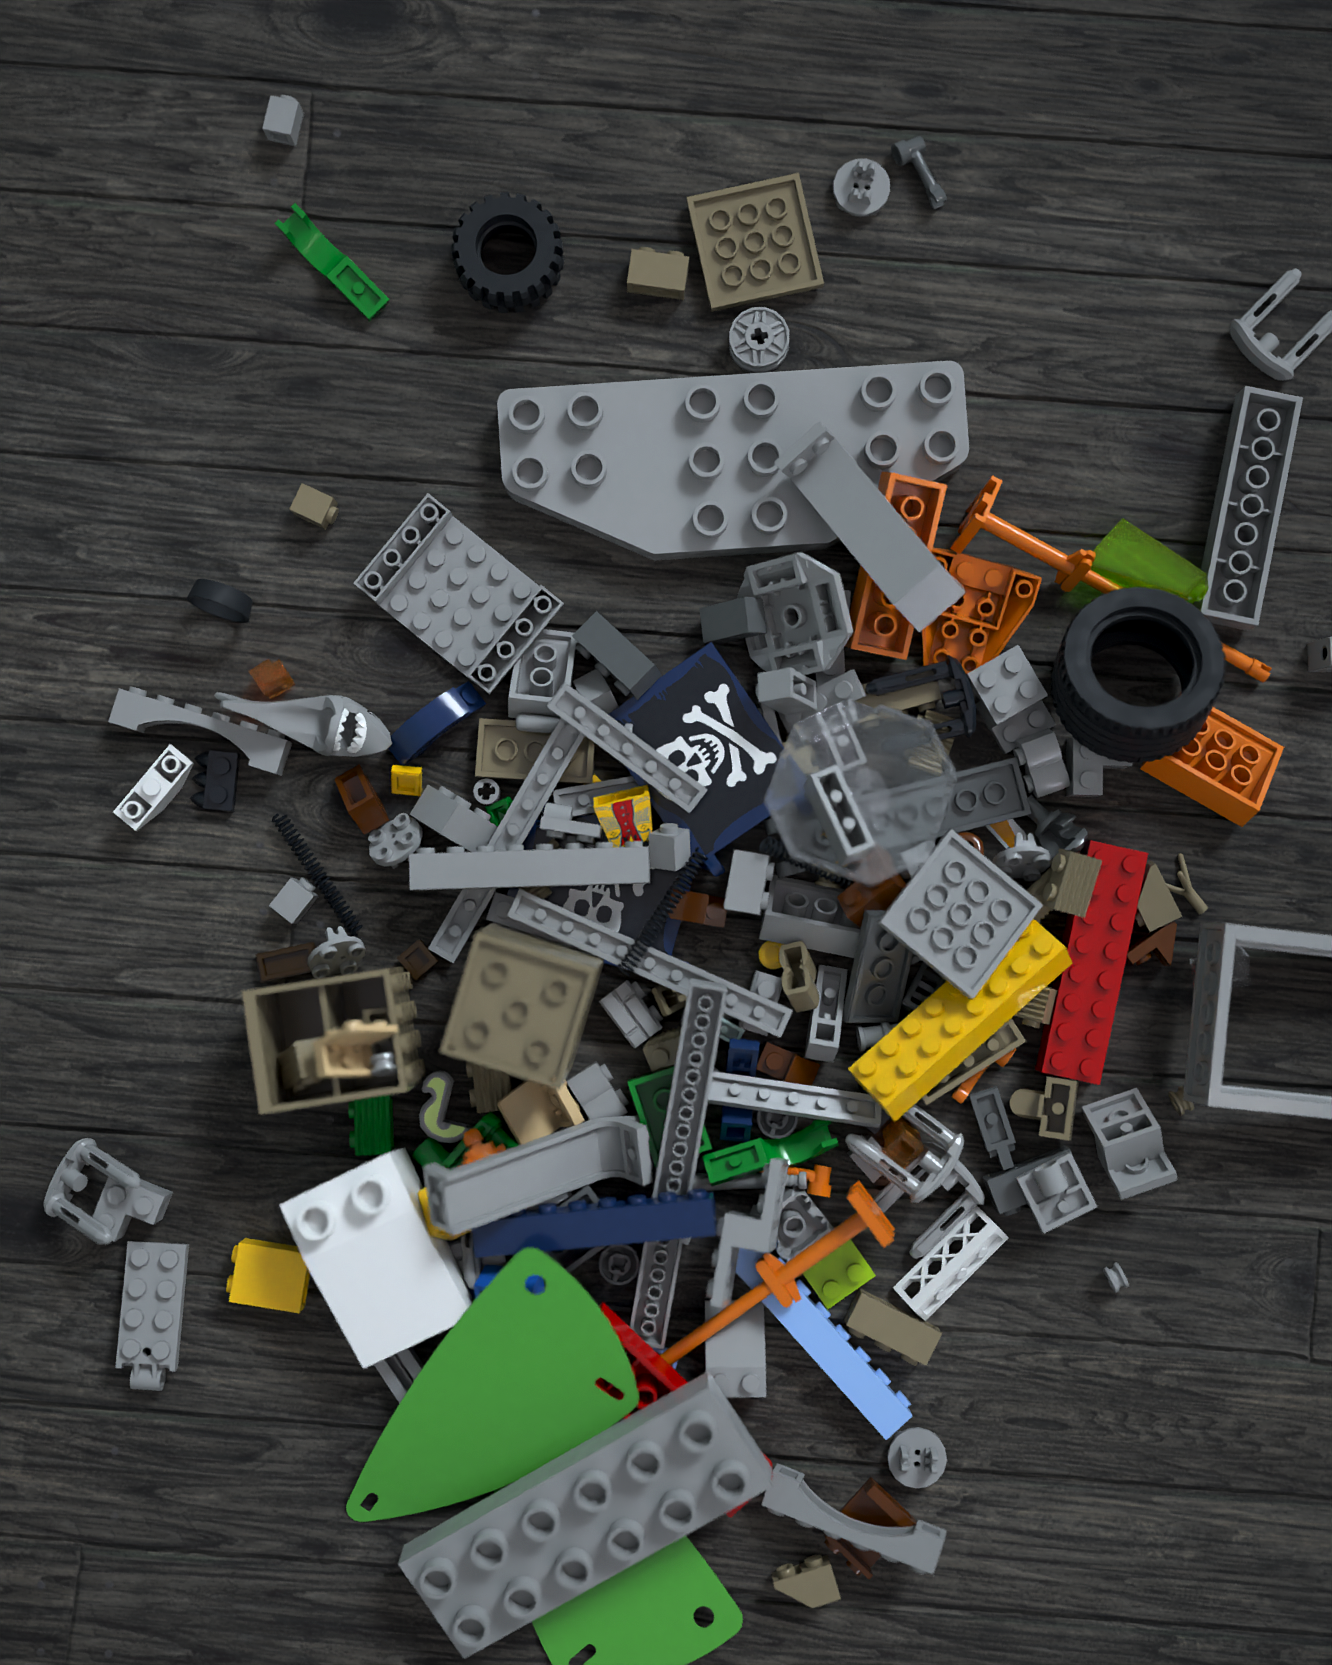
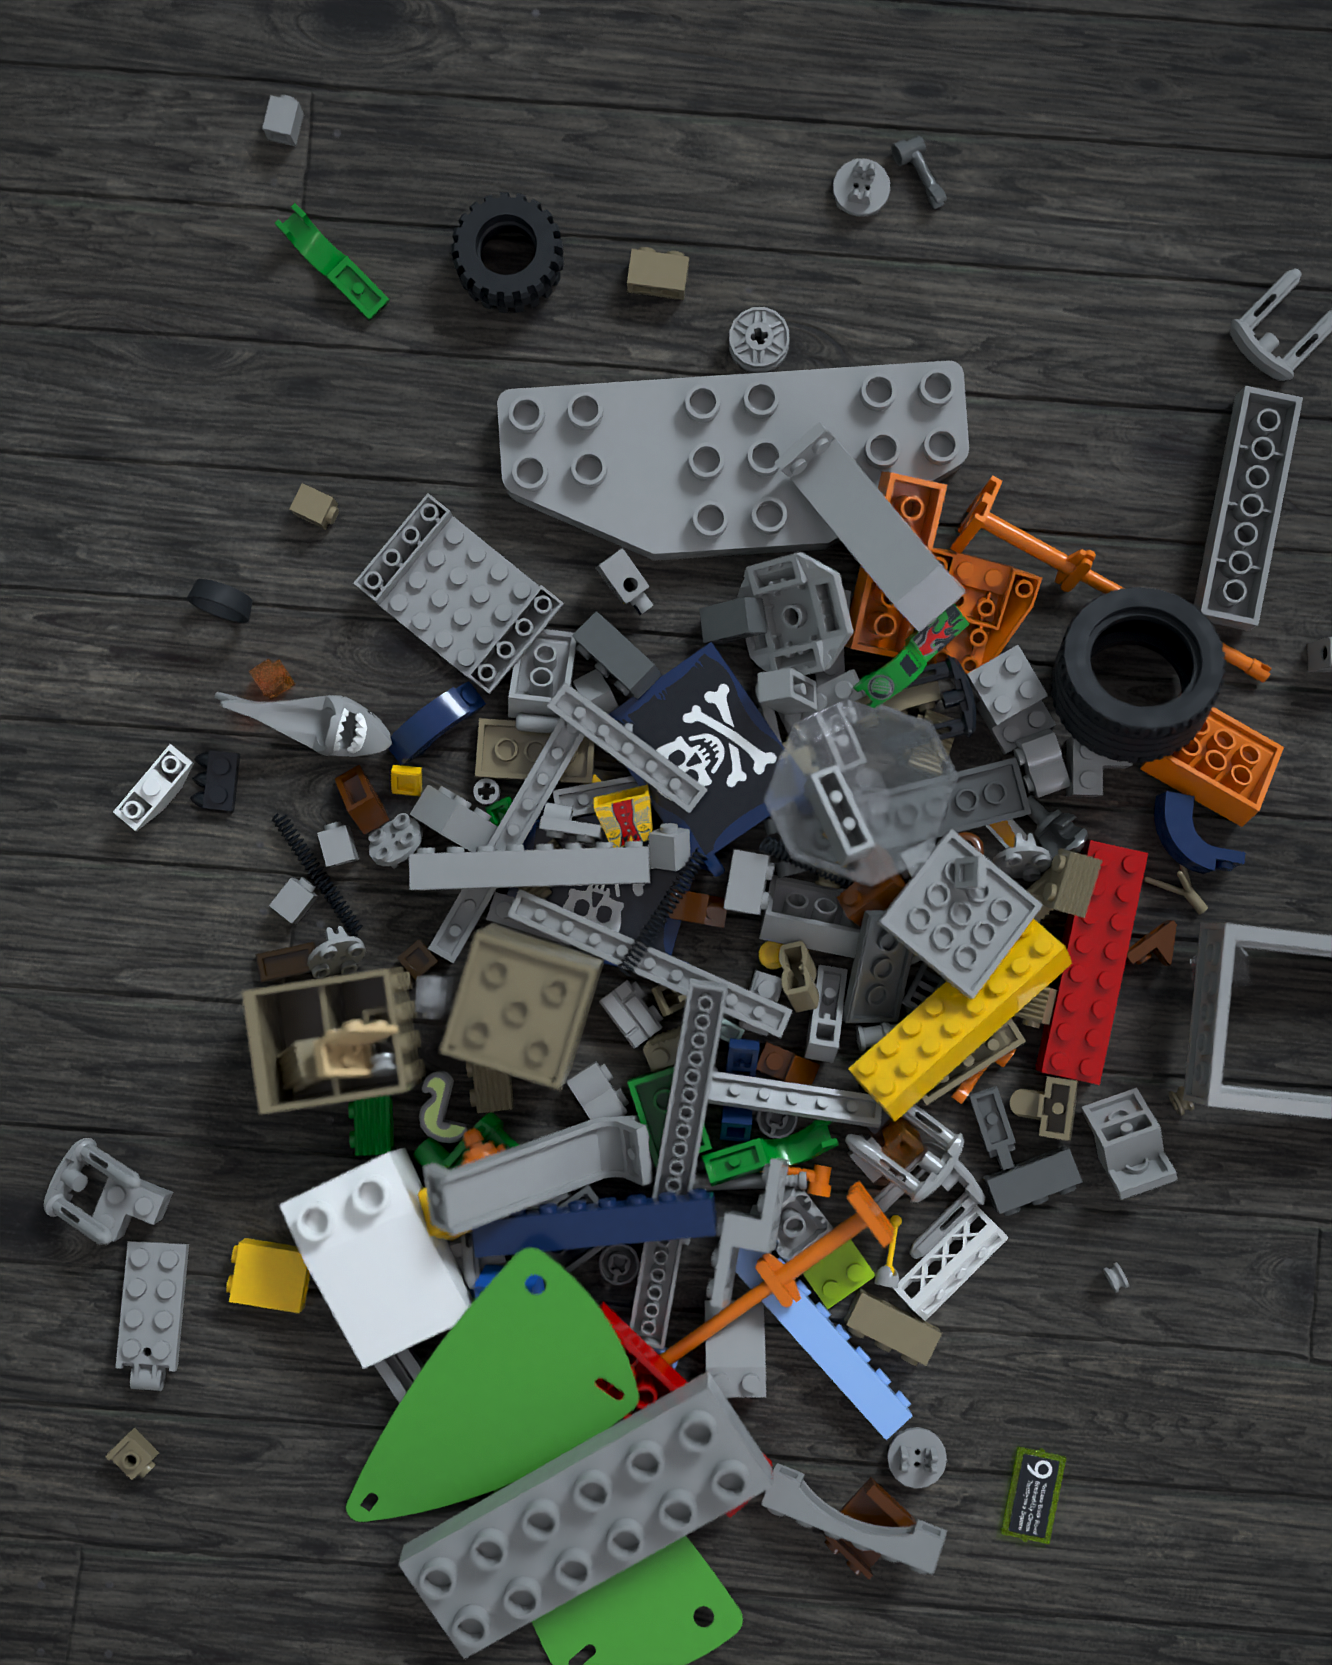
light grey arch [108,686,292,776] -> none
tan bracket [498,1077,584,1145] -> none
dark tan plate [686,173,824,312] -> none
dark tan slope [772,1554,841,1608] -> none
light grey plate [1015,1151,1097,1233] -> none
clear neon green slope [1091,518,1208,604] -> none
dark tan slope [1135,861,1182,932] -> none
none -> dark tan brick [105,1428,159,1480]
none -> light grey brick [317,822,359,868]
none -> clear brick [415,975,454,1019]
none -> light grey torso [595,548,653,615]
none -> piece [853,604,969,710]
none -> hinge [874,1215,902,1288]
none -> light grey tile [955,856,989,890]
none -> piece [1001,1446,1066,1544]
none -> dark blue arch [1154,791,1246,874]

